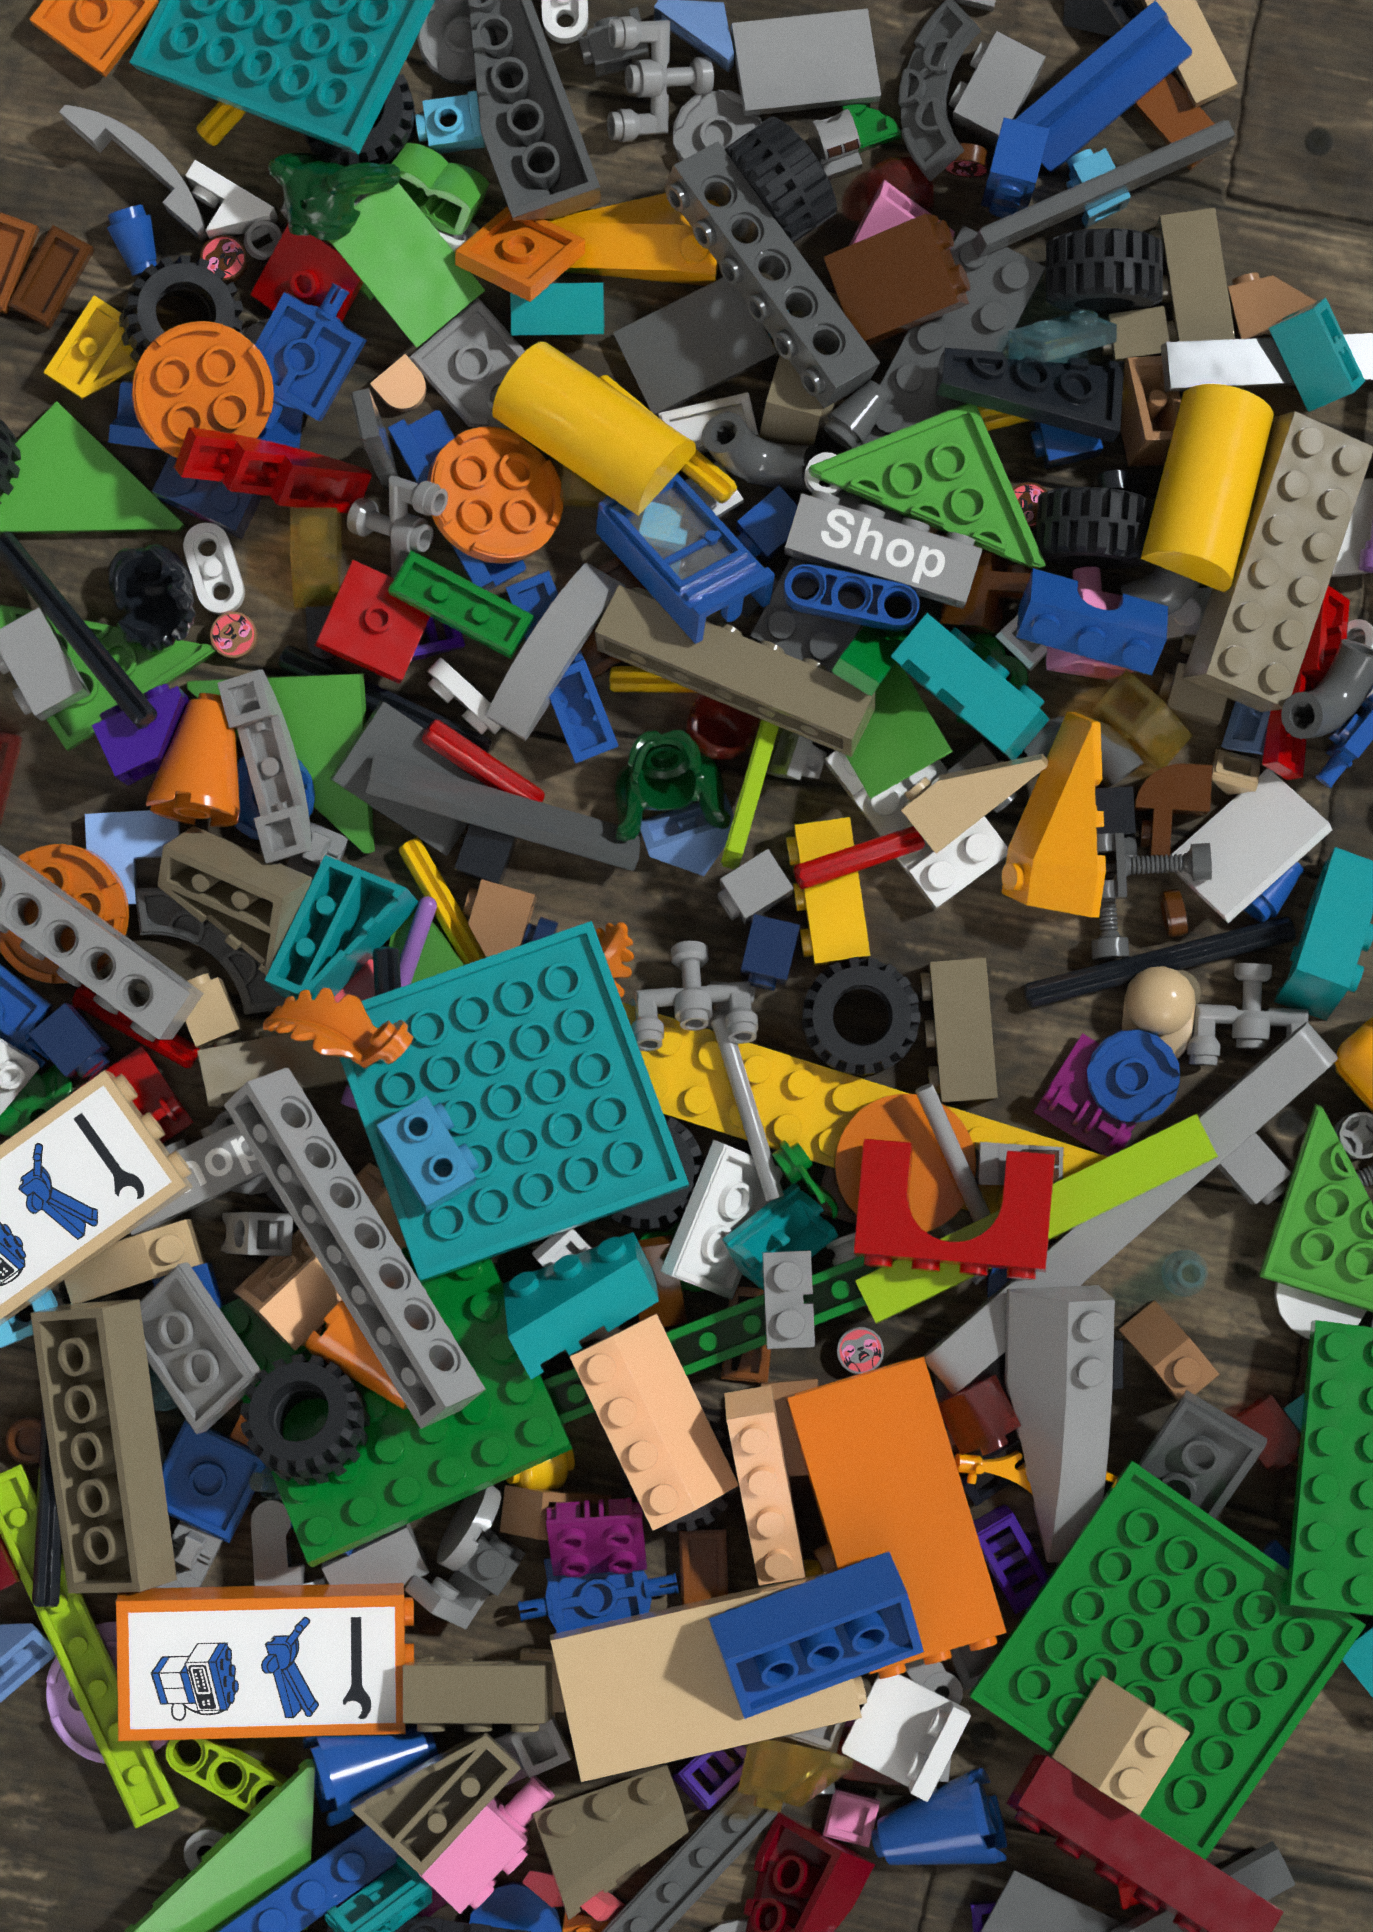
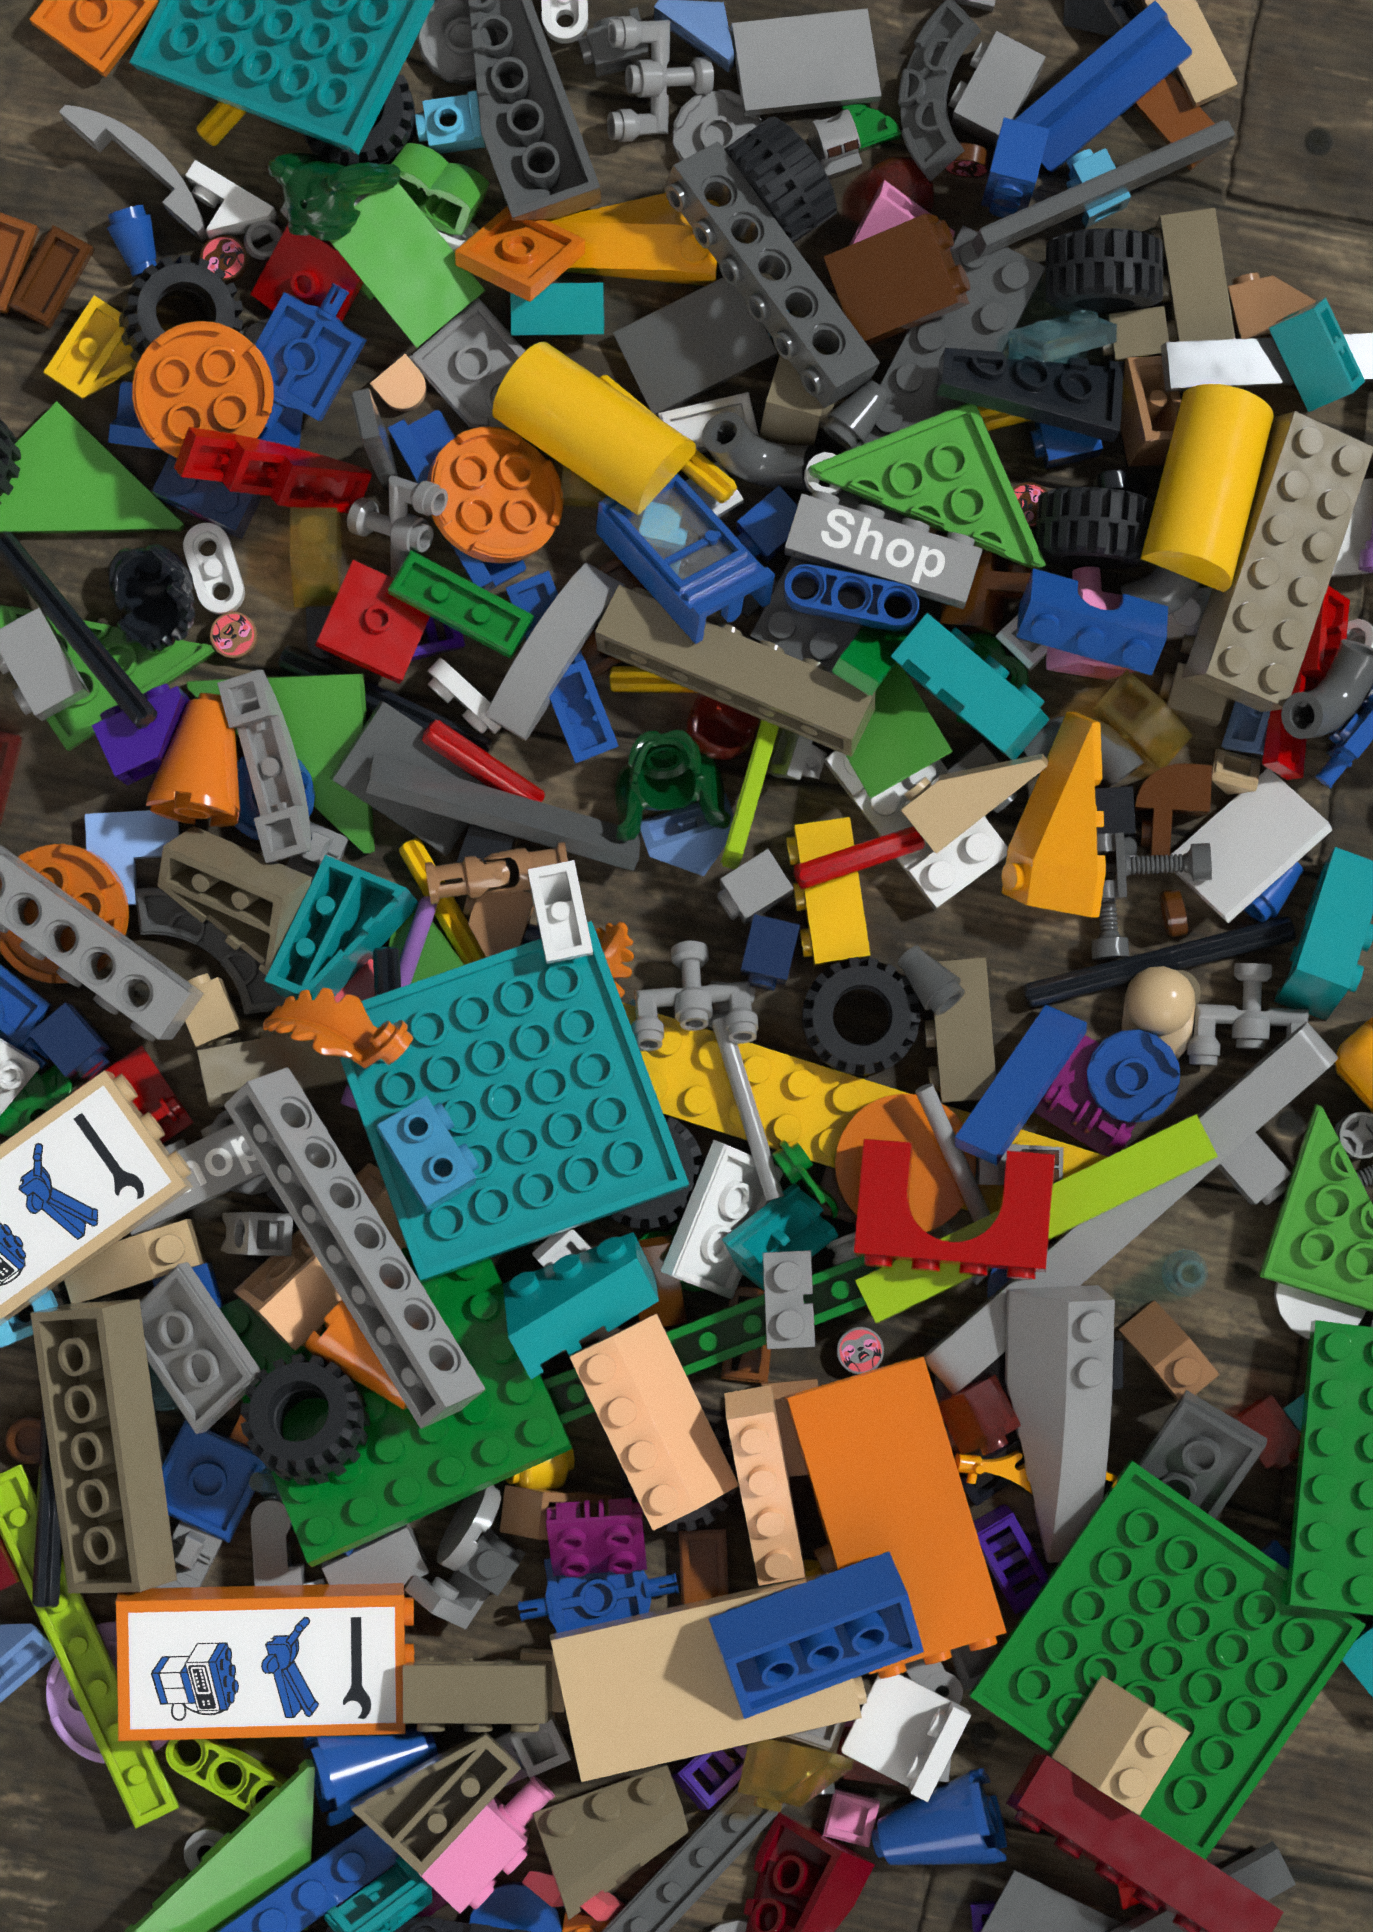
red axle [72,984,200,1068] -> none
none -> medium nougat piece [425,842,568,905]
none -> white slope [528,860,593,964]
none -> dark grey cone [897,945,965,1016]
none -> blue tile [955,1005,1087,1166]

